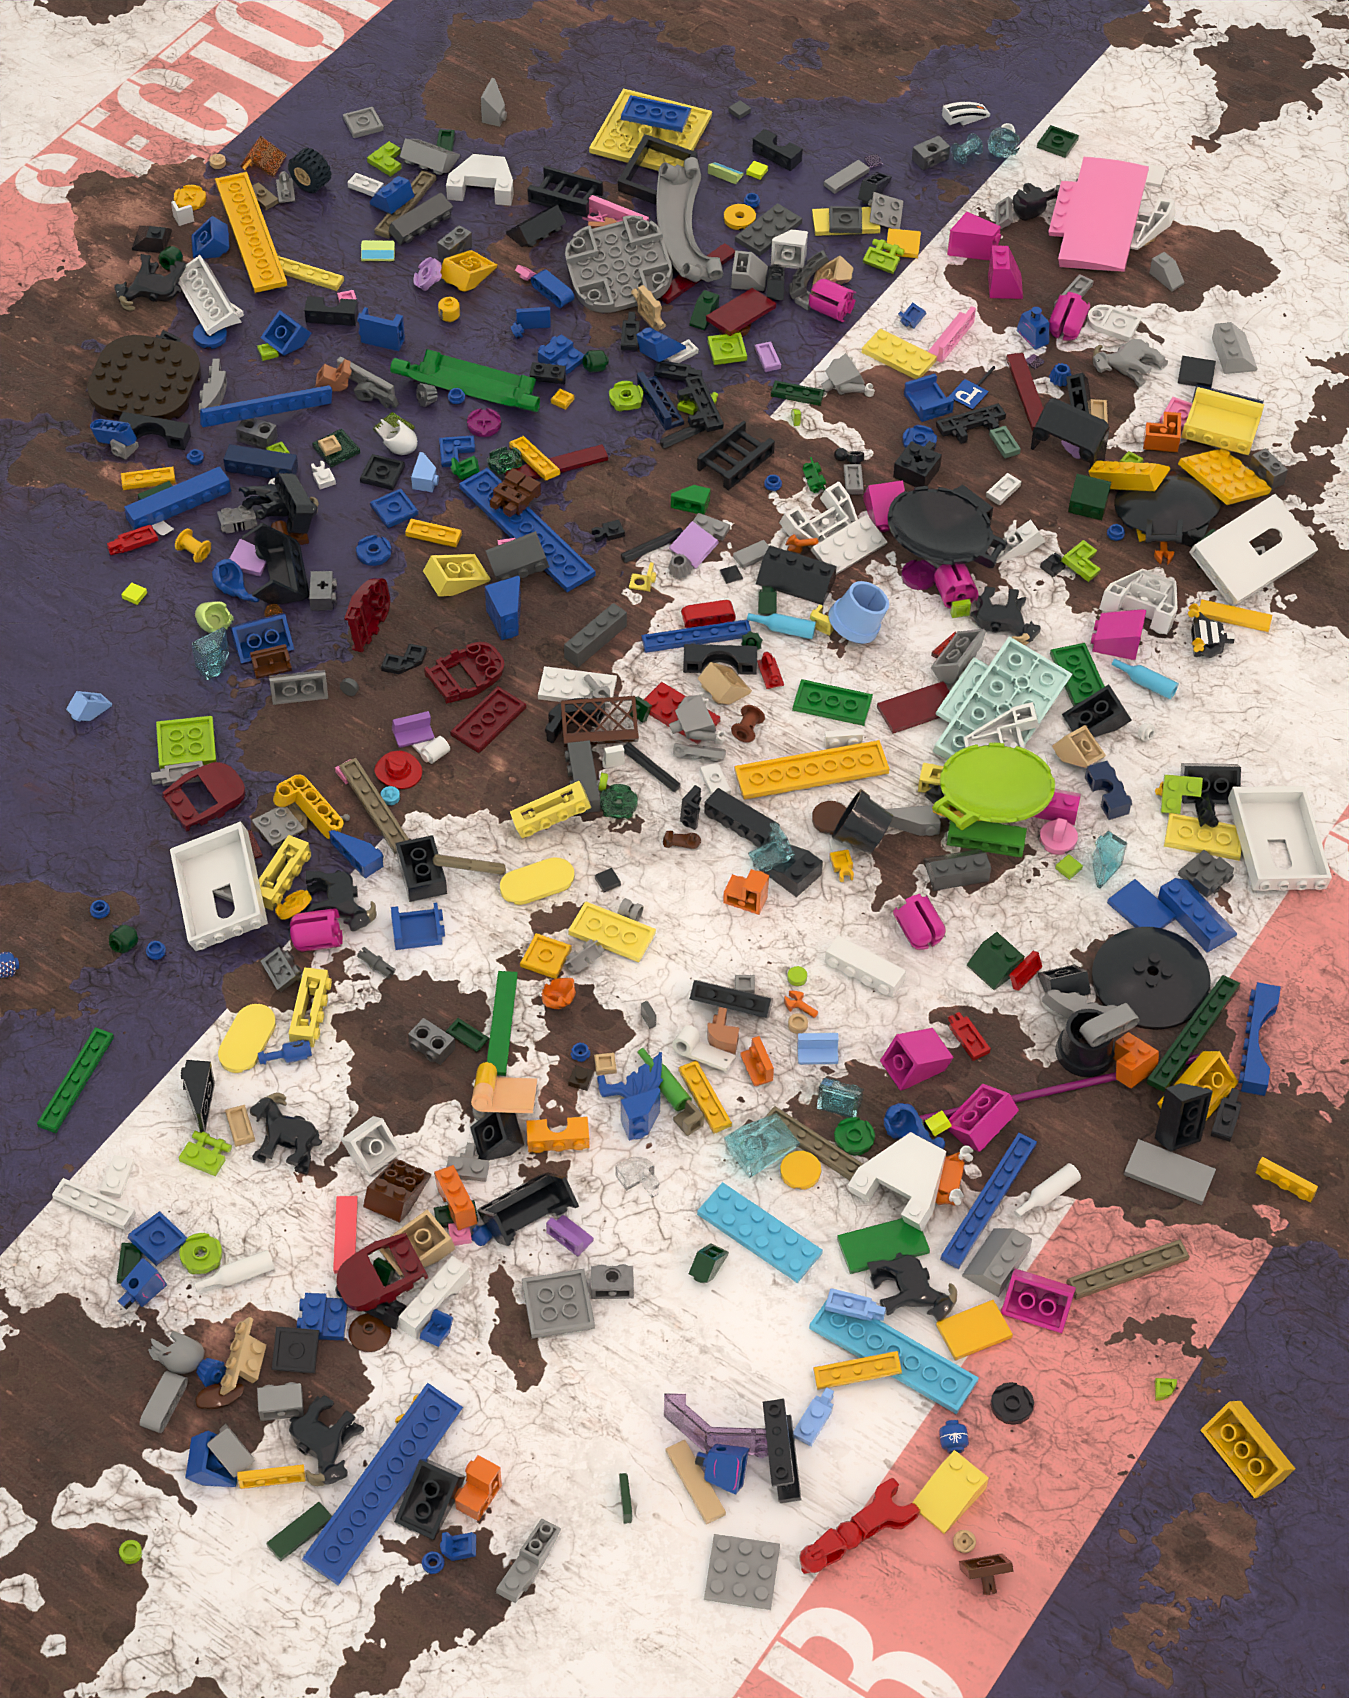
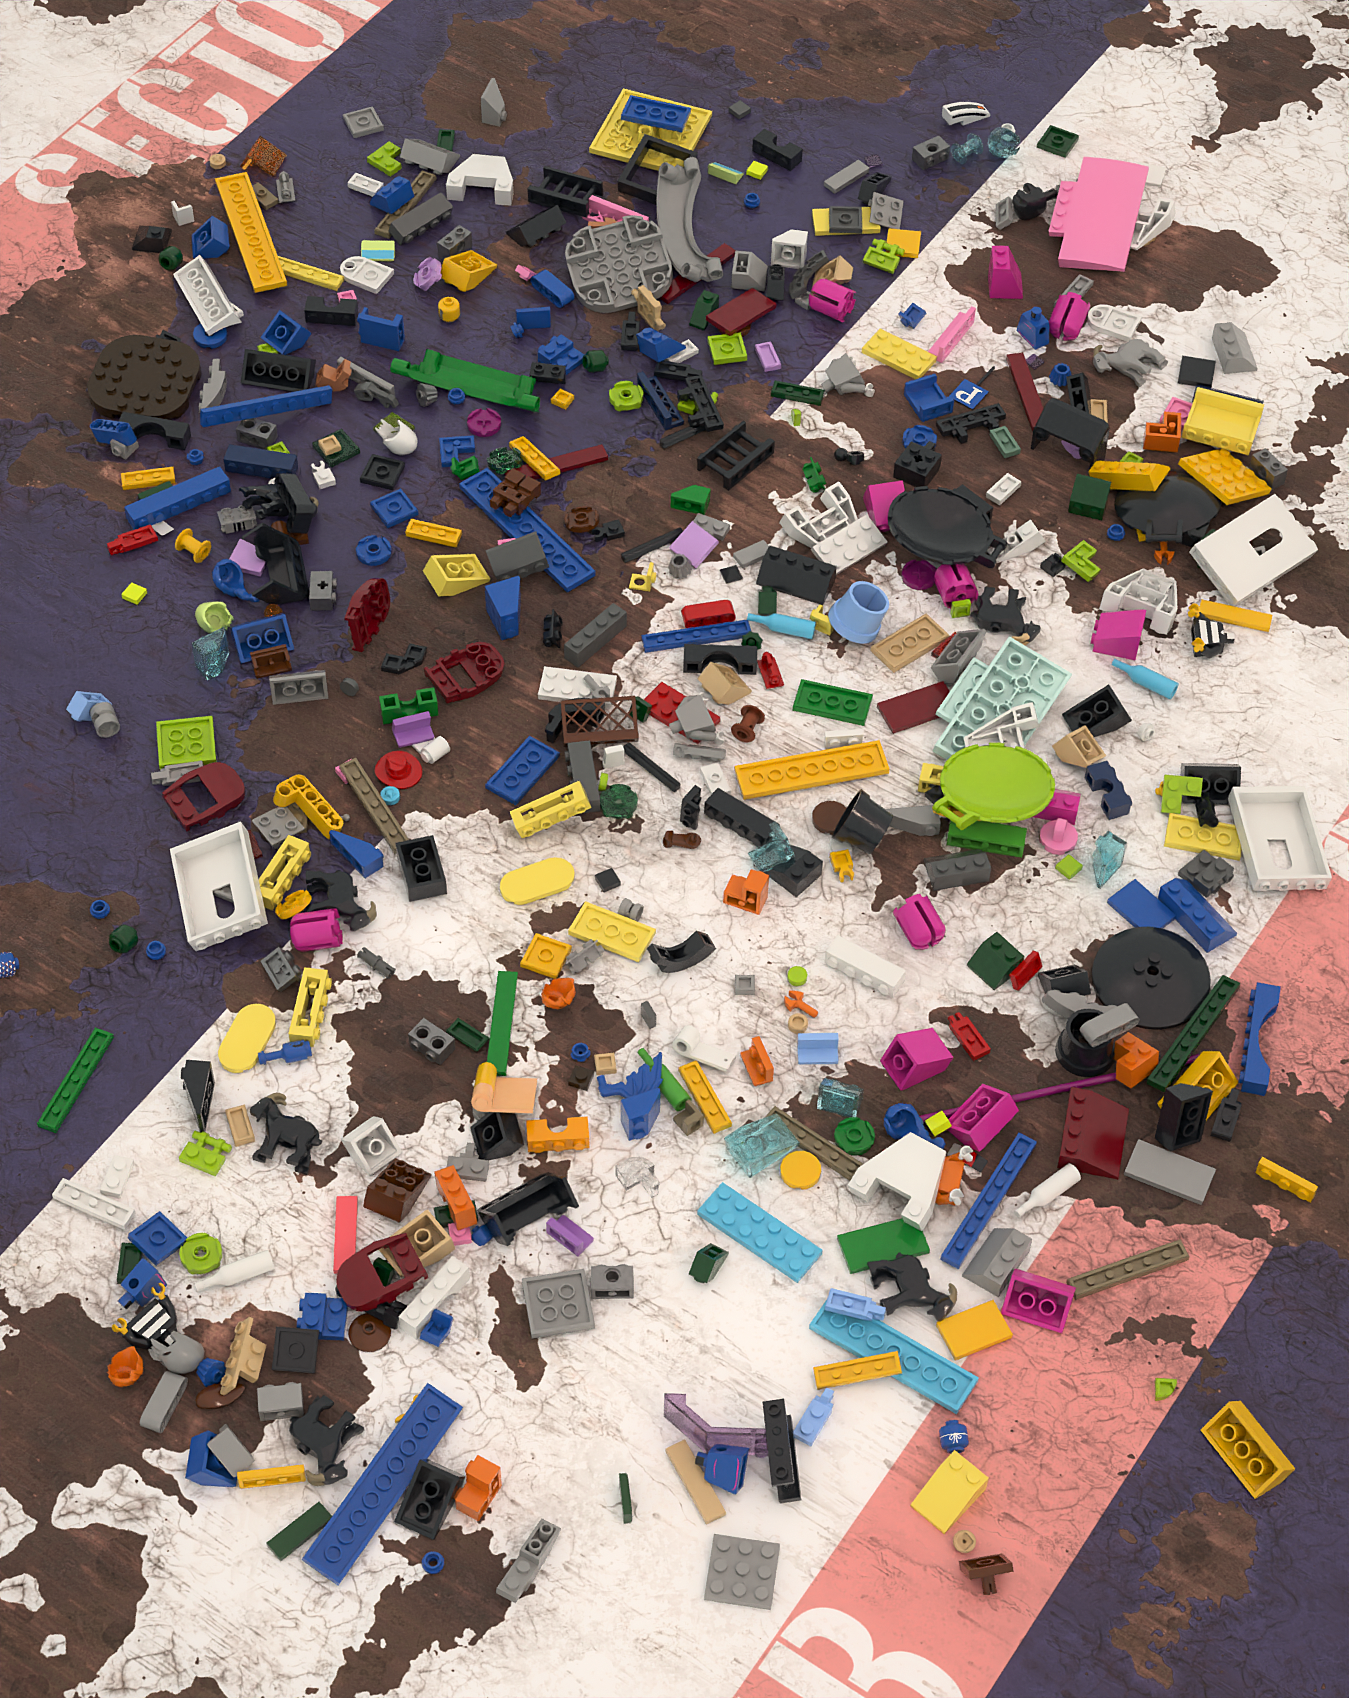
black animal [114,254,186,311] -> none
lime tile [119,1540,142,1564] -> none
yellow tile [174,185,206,211] -> none
black wheel [288,148,332,193] -> none
blue panel [390,903,445,950] -> none
light blue slope [411,452,439,492] -> none
dark tan axle [433,854,506,875] -> none
blue bracket [440,1532,476,1561] -> none
dark red tile [450,686,527,753] -> none
black brick [689,980,773,1018] -> none
nougat brick [707,1007,739,1055] -> none
yellow tile [724,204,756,230] -> none
dark grey plate [735,203,802,256] -> none
blue plate [764,475,782,491] -> none
orange bar [785,534,818,553] -> none
red piece [799,1478,921,1574] -> none
light grey plate [843,464,864,494] -> none
dark pink slope [947,211,1001,261] -> none
black tile [990,1382,1034,1425] -> none
green tile [1050,643,1105,707] -> none
light grey slope [1149,252,1184,291] -> none
none -> light grey wheel [89,702,120,738]
none -> orange hair [107,1346,143,1387]
none -> black torso [112,1283,178,1350]
none -> black slope [241,349,316,392]
none -> white tile [340,256,394,294]
none -> green arch [379,687,438,725]
none -> blue tile [485,736,560,805]
none -> black hinge [543,609,563,648]
none -> reddish brown tile [564,506,600,533]
none -> black arch [647,930,716,973]
none -> tan tile [870,613,950,673]
none -> sticker [947,1143,988,1173]
none -> dark red slope [1057,1087,1129,1180]

